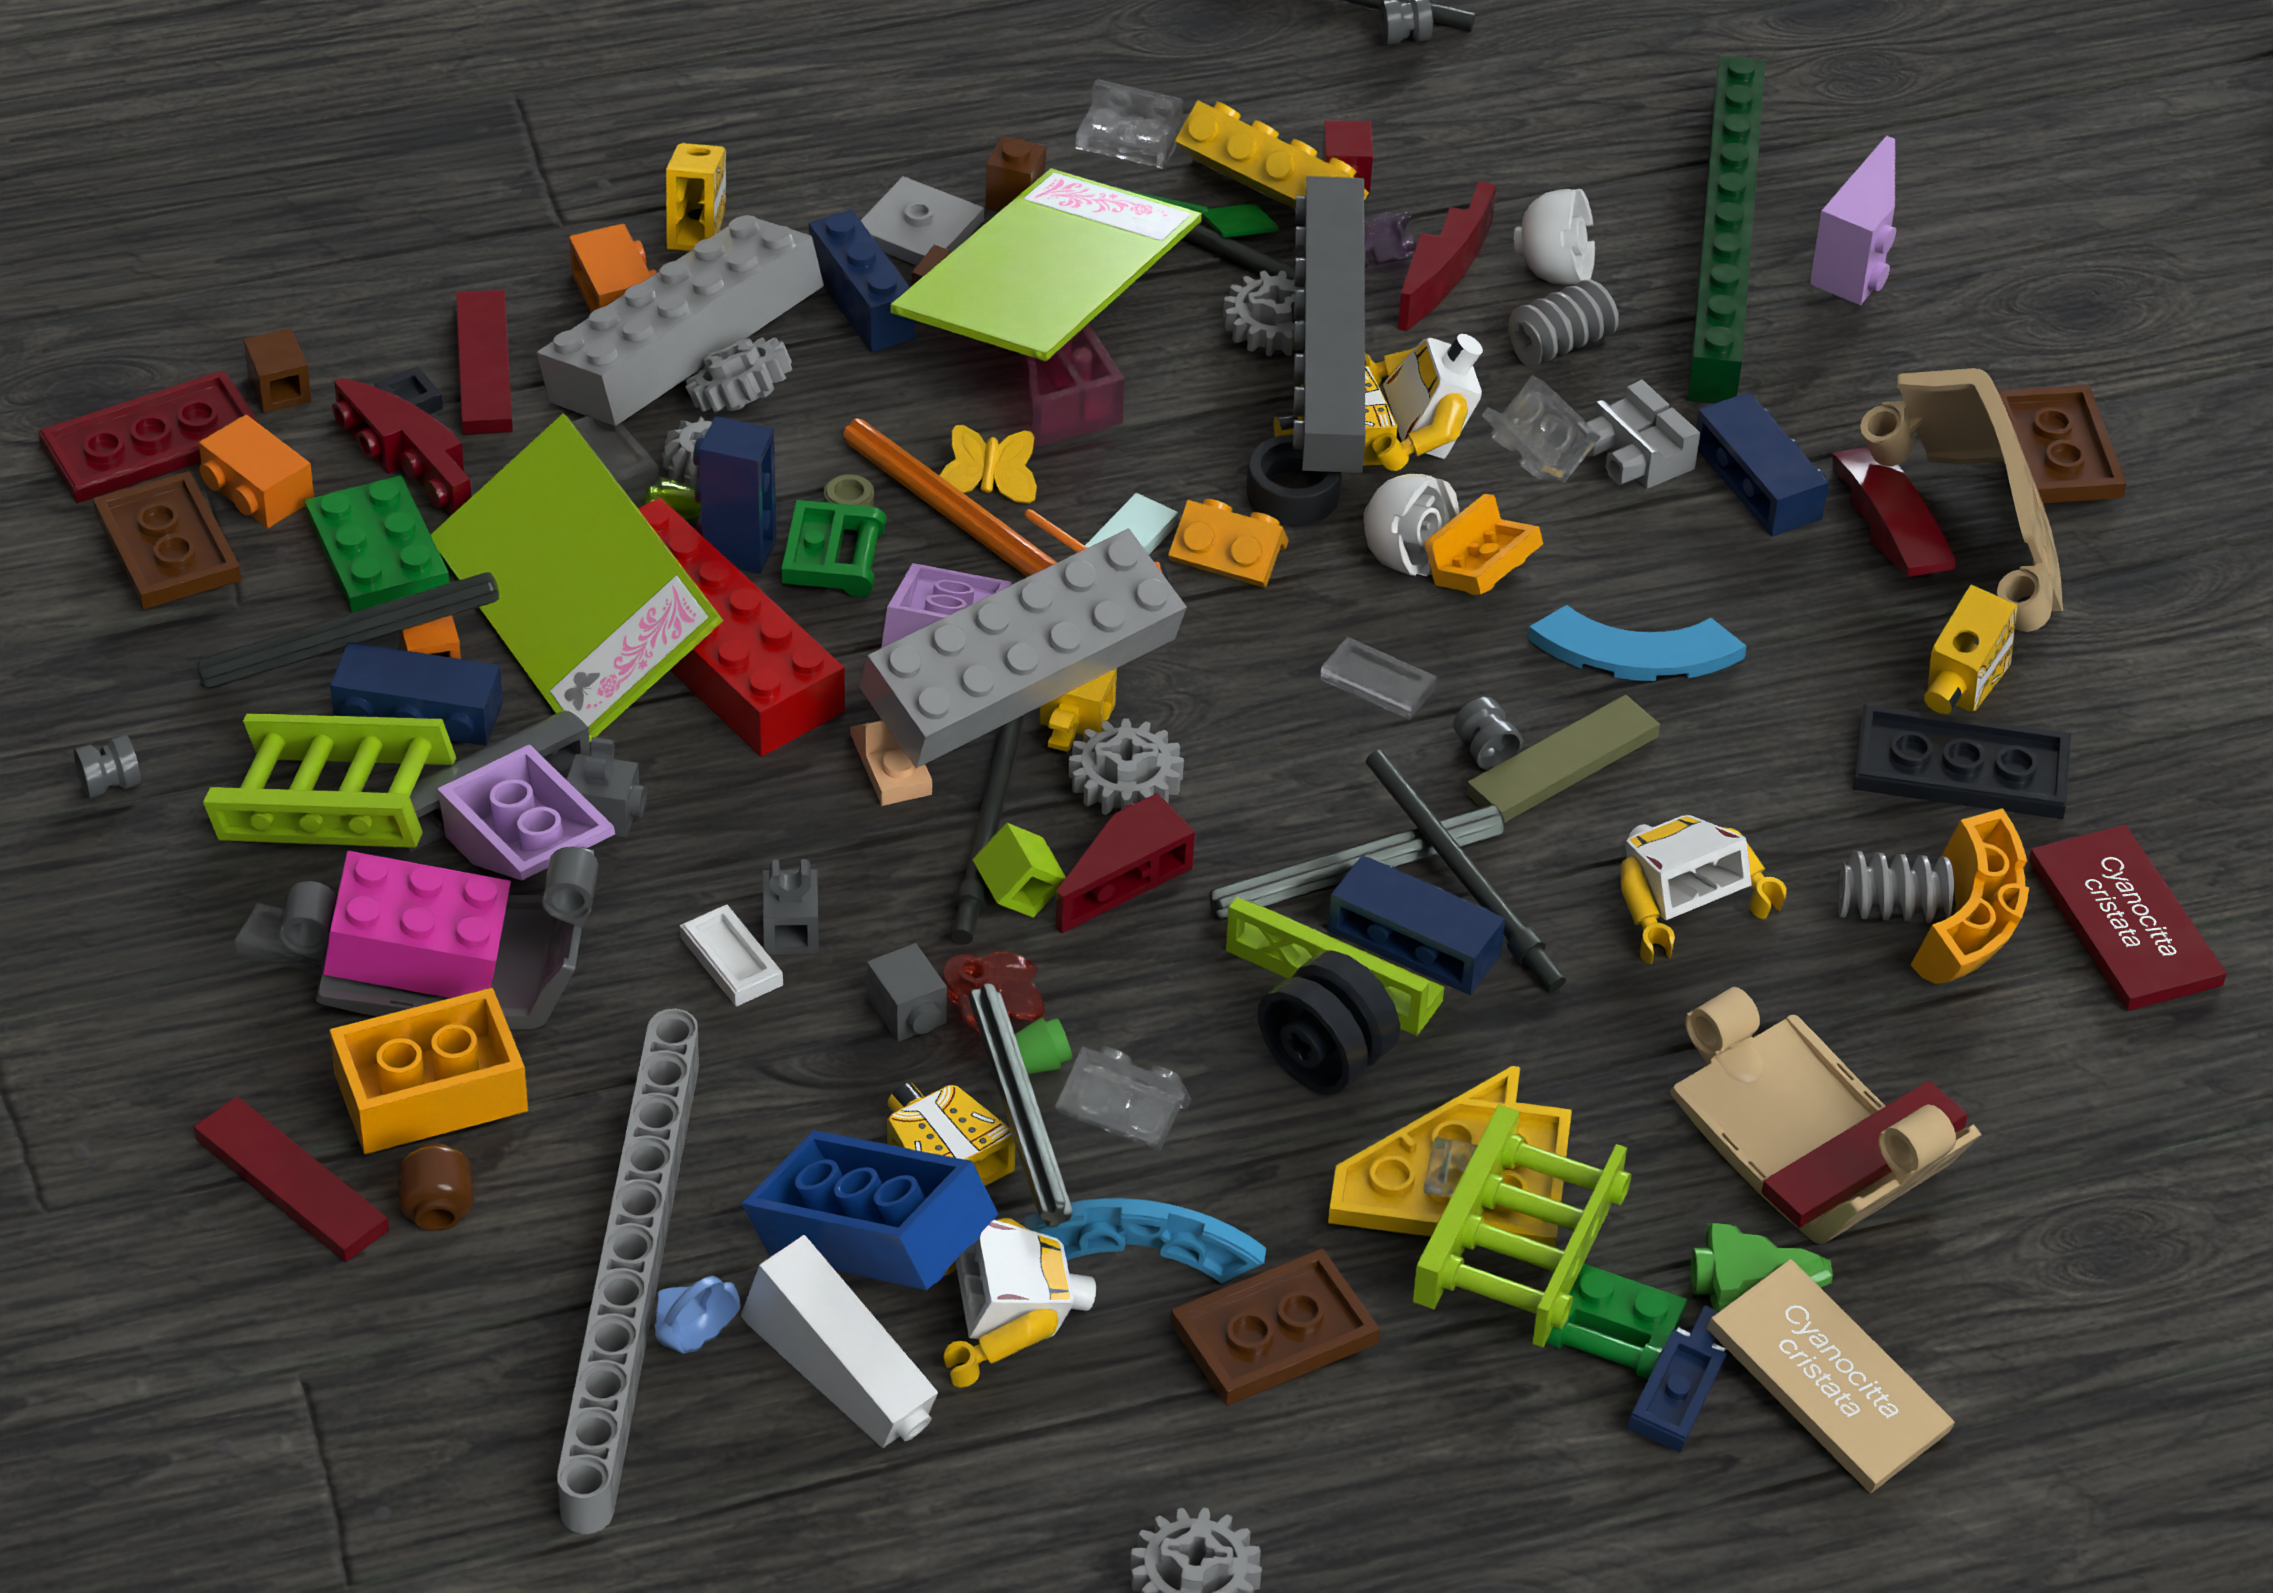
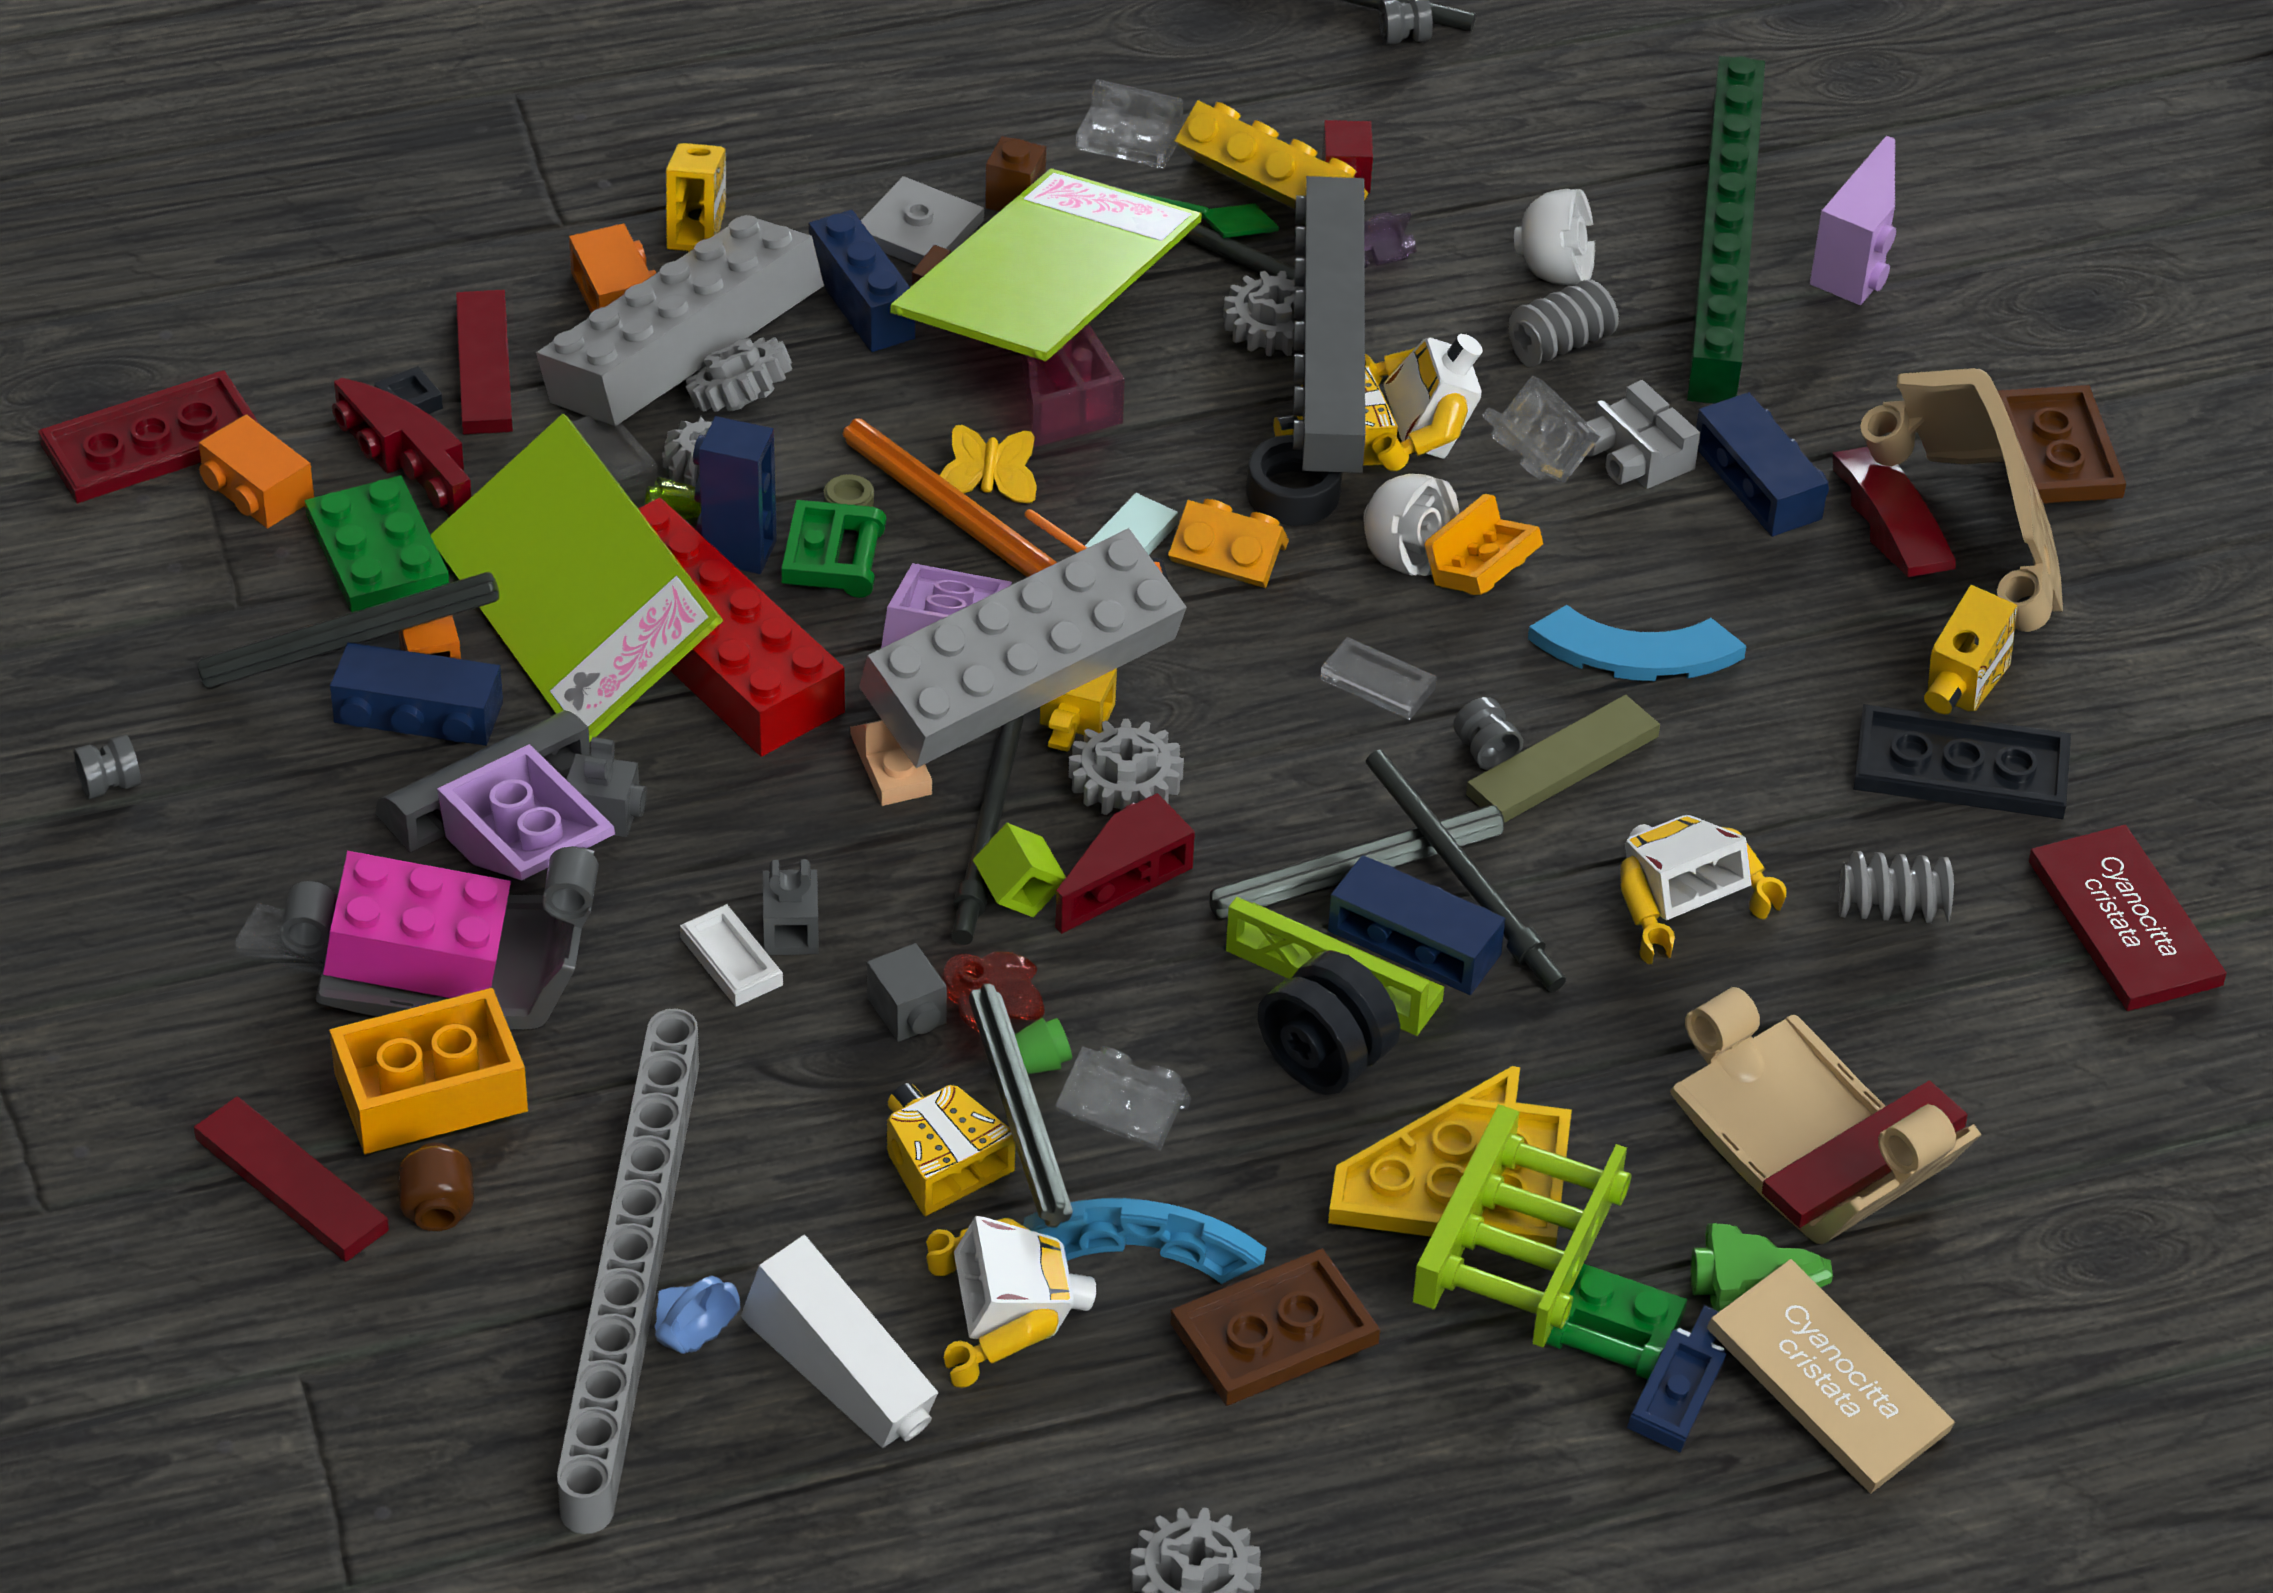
reddish brown plate [93,471,242,609] -> none
lime fence [203,714,456,848] -> none
reddish brown brick [244,328,312,413] -> none
blue brick [741,1130,998,1290] -> none
dark red slope [1398,181,1496,331] -> none
clear tile [1423,1137,1477,1197] -> none
light orange brick [1911,808,2029,984] -> none

